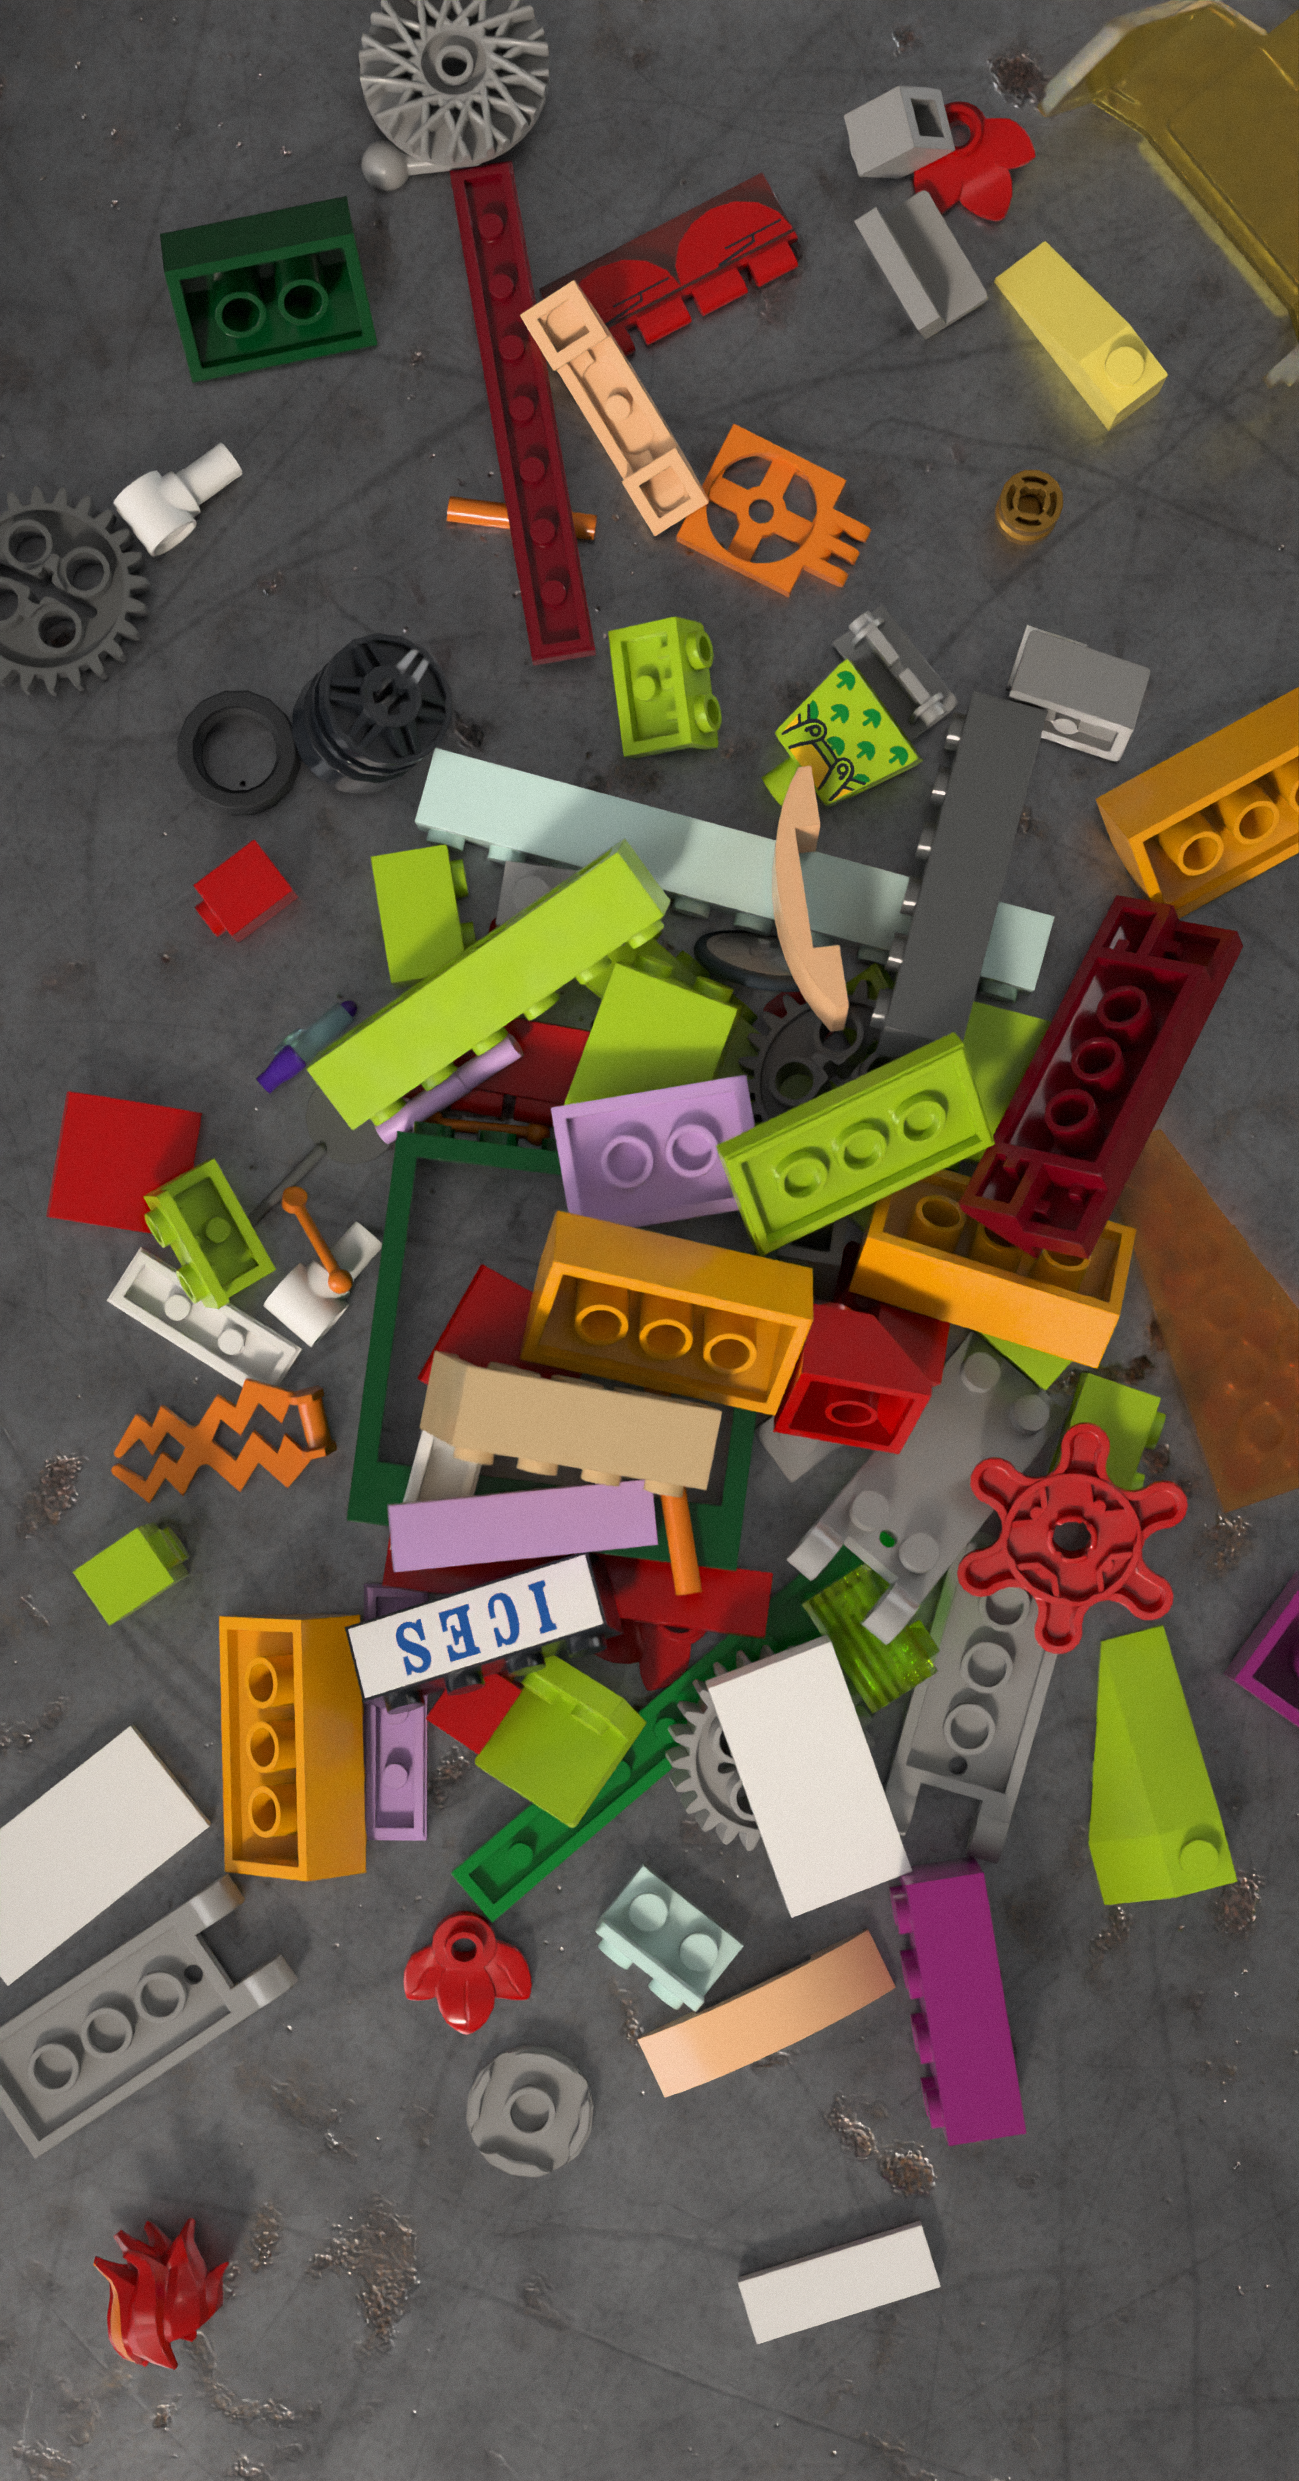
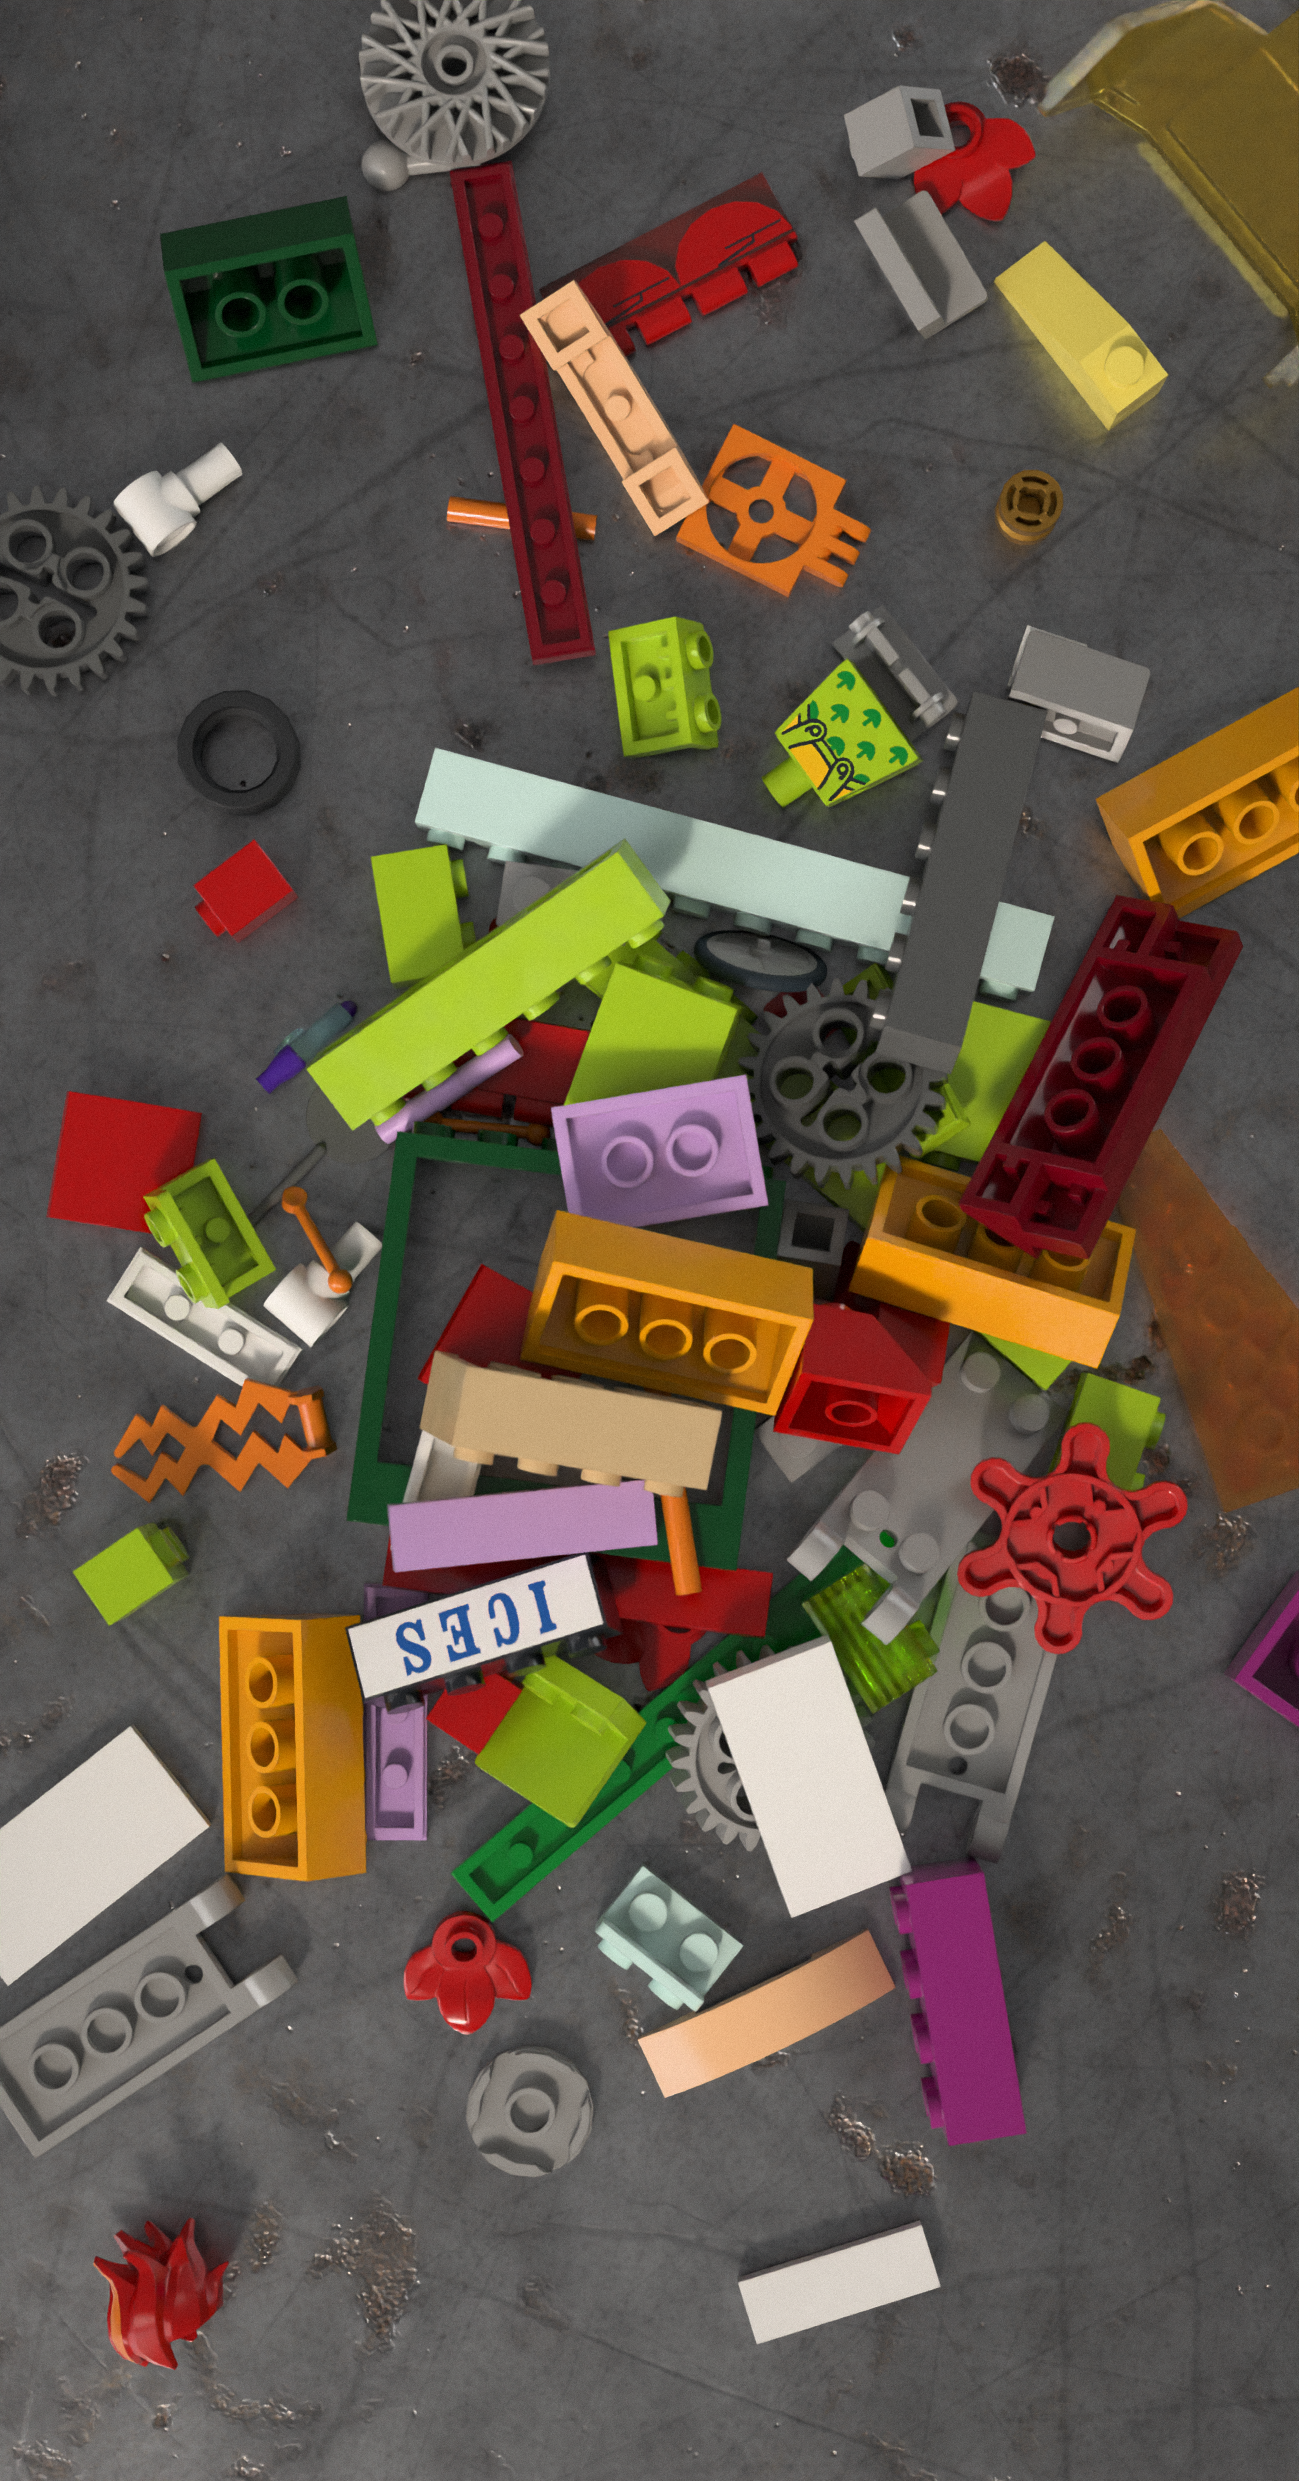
black wheel [292,633,452,794] -> none
lime tile [716,1032,995,1256] -> none
light nougat slope [772,766,849,1031] -> none
lime wedge [1087,1624,1238,1905] -> none

